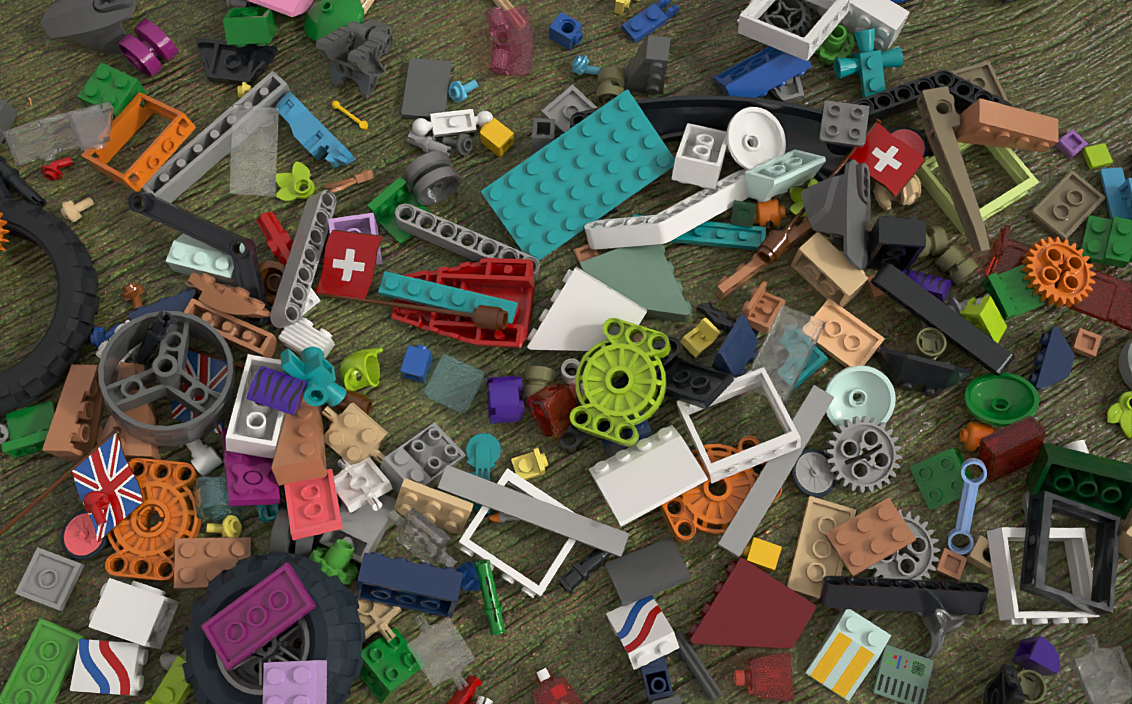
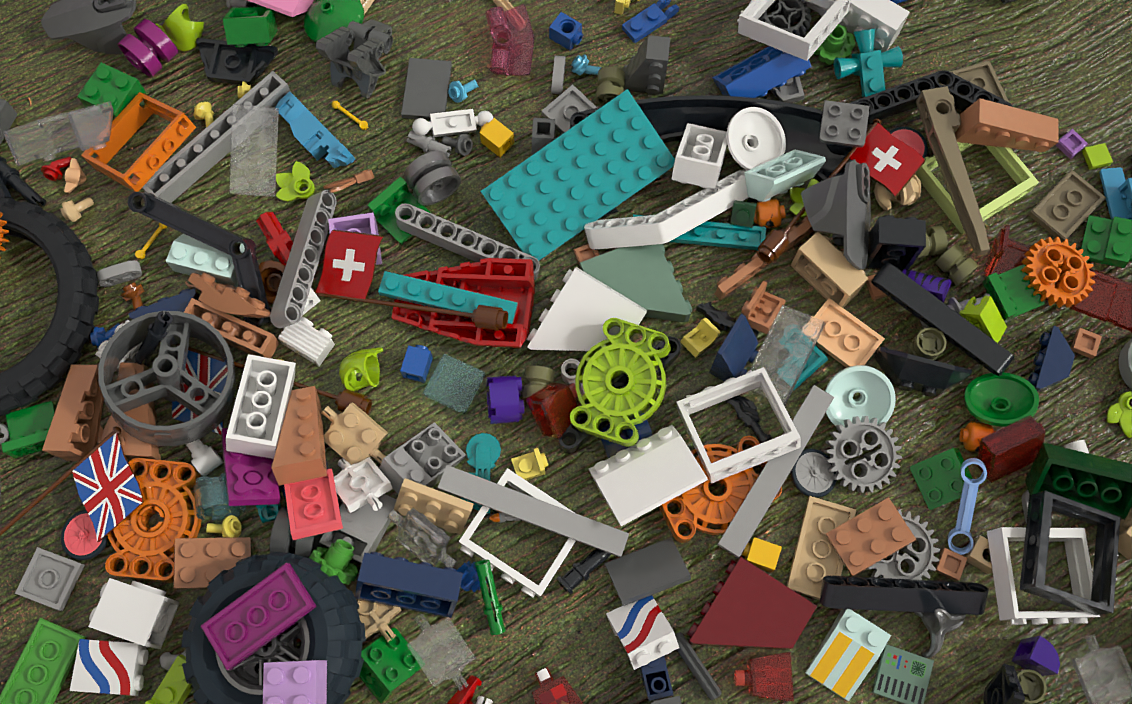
red plate [84,491,110,526] -> none
dark purple brick [246,366,307,415] -> none
teal brick [280,346,346,407] -> none
black tile [657,357,734,409] -> none
none -> light nougat piece [64,158,86,193]
none -> light grey beam [97,261,142,287]
none -> yellow hinge [135,222,167,260]
none -> lime piece [155,4,204,51]
none -> light yellow plate [193,102,215,128]
none -> light grey beam [551,55,566,94]
none -> black piece [725,395,773,444]

